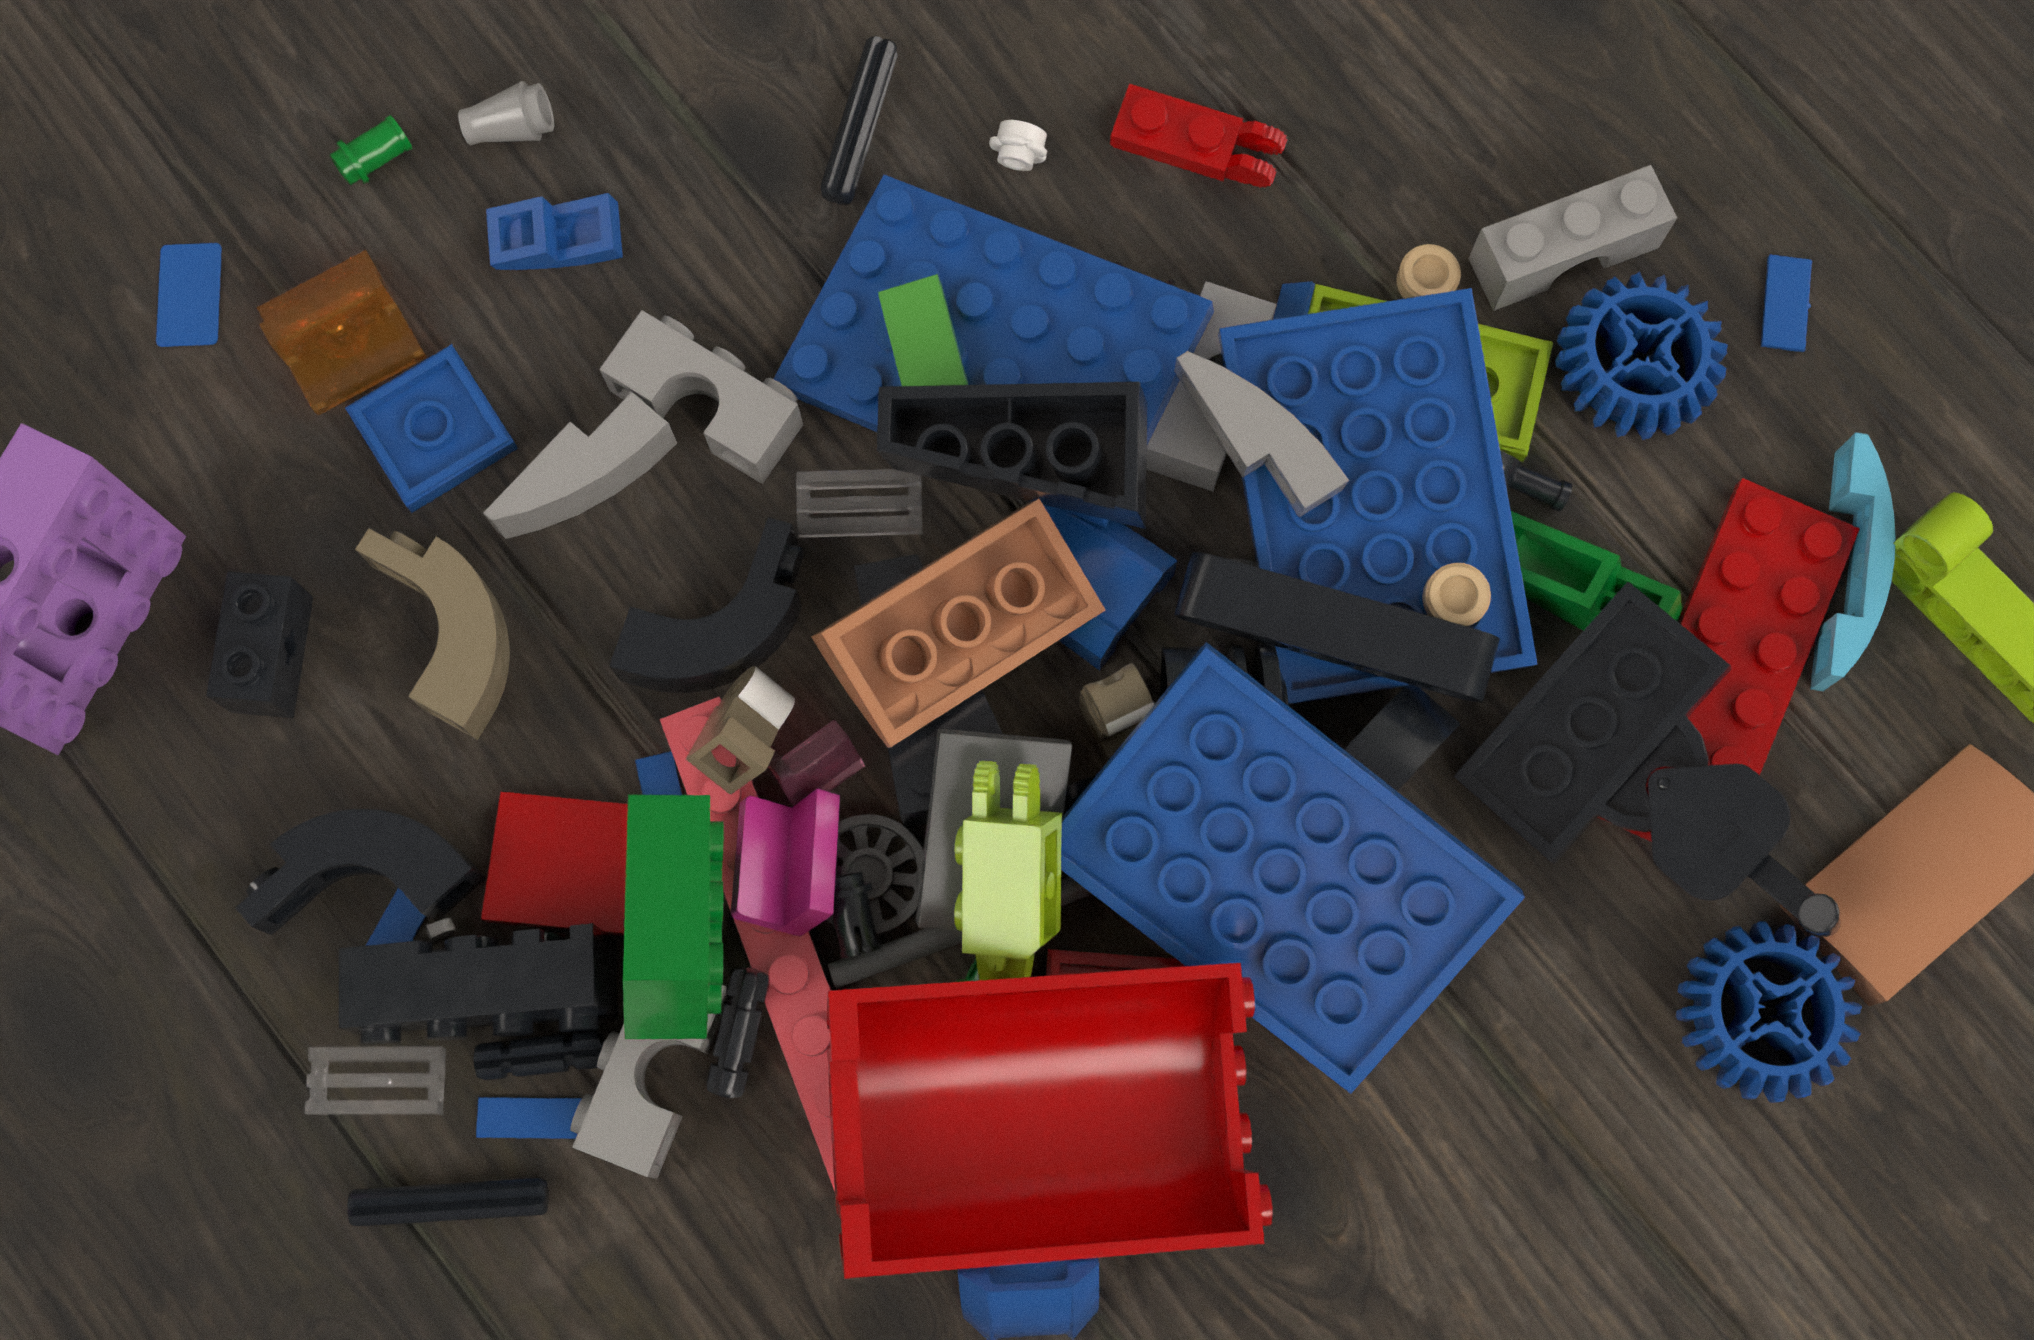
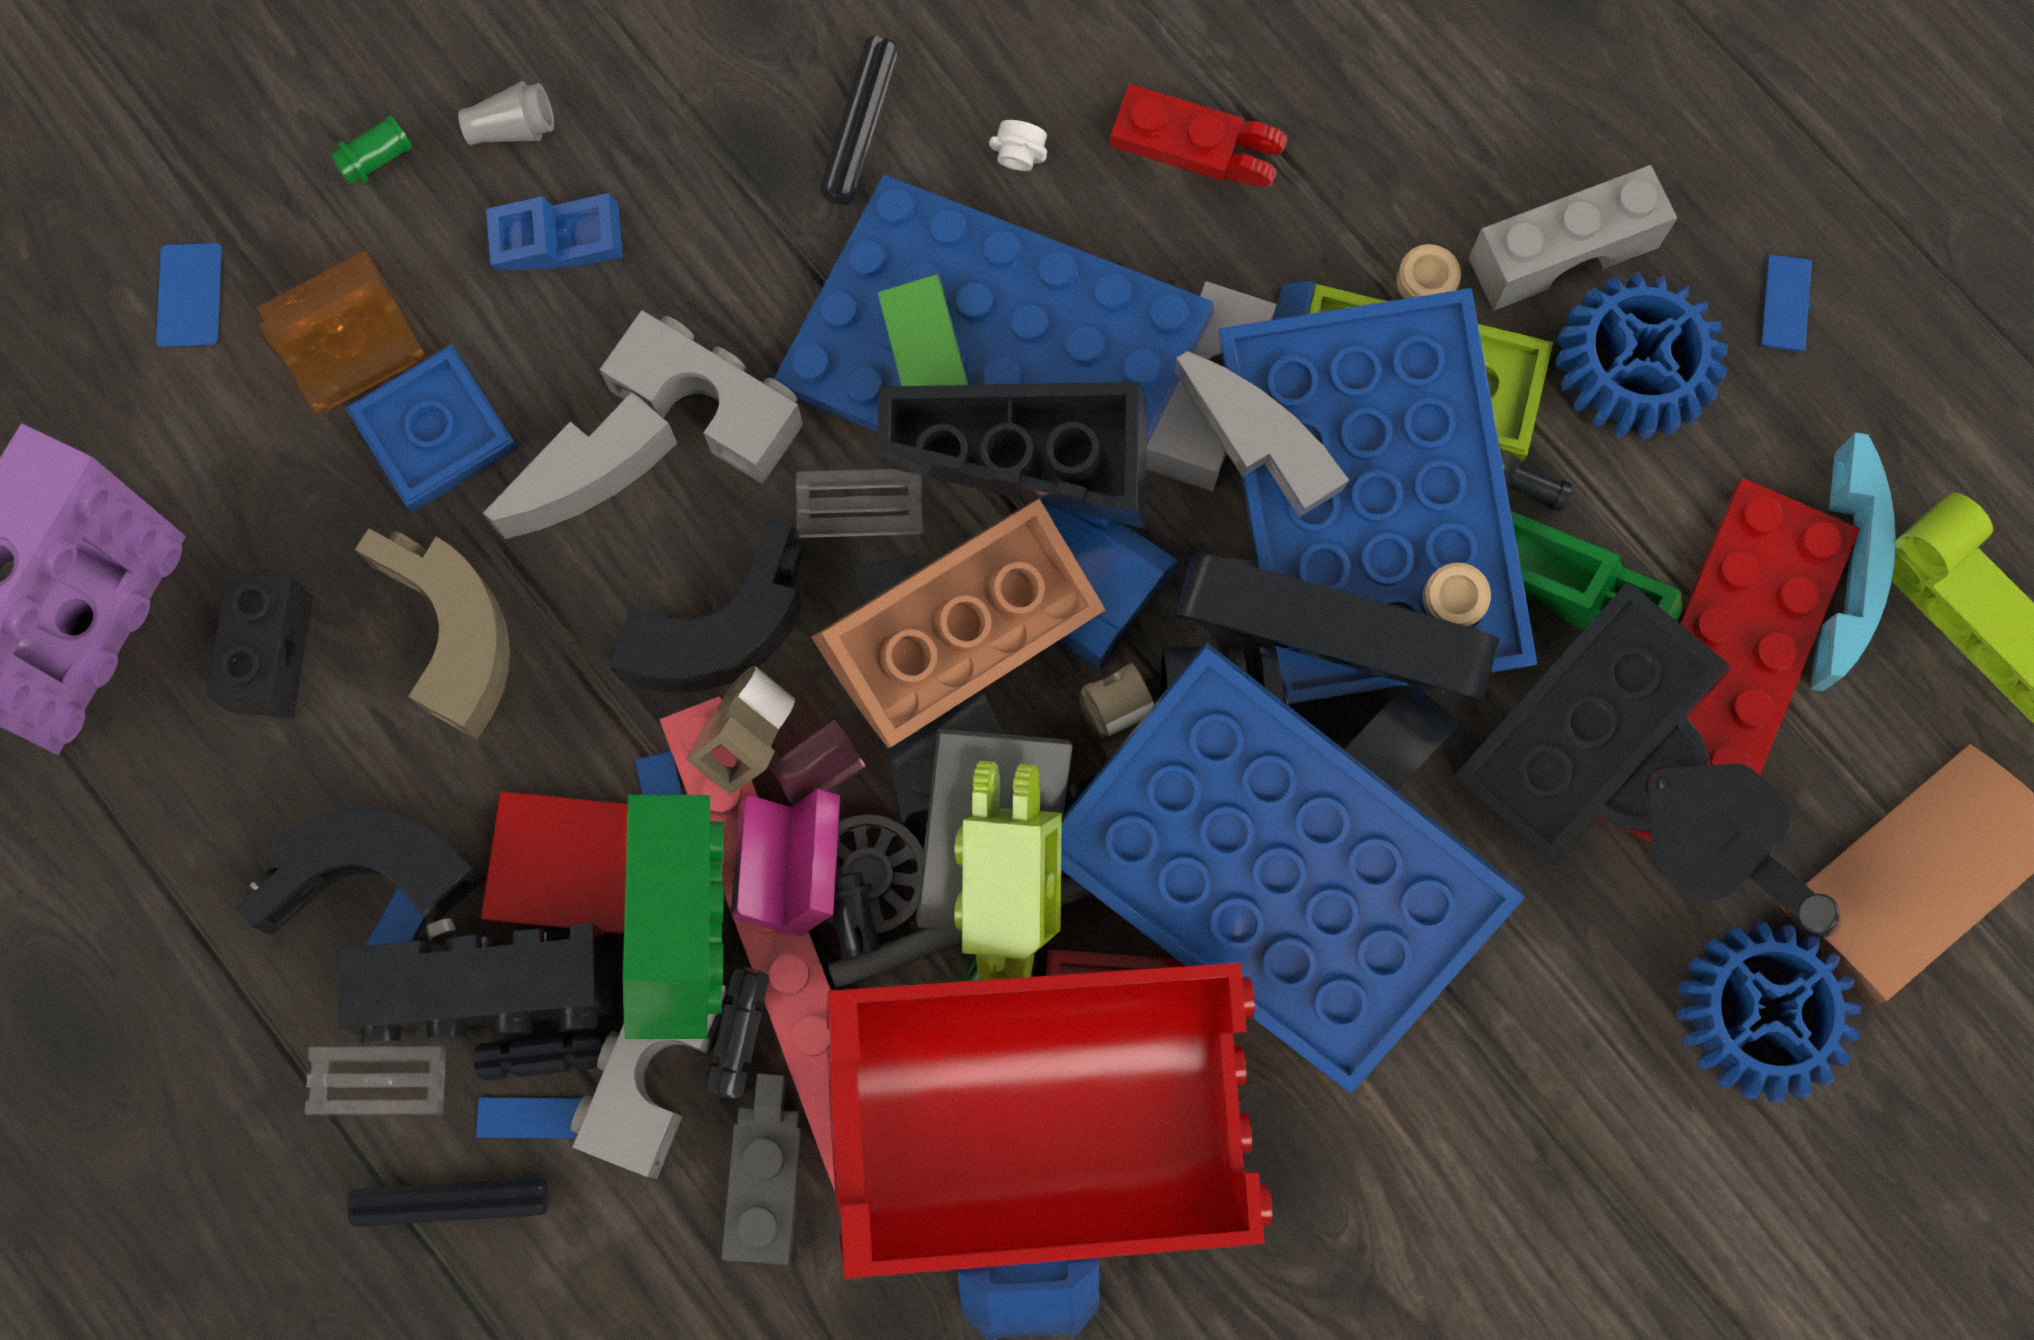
none -> dark grey hinge [721,1074,803,1265]

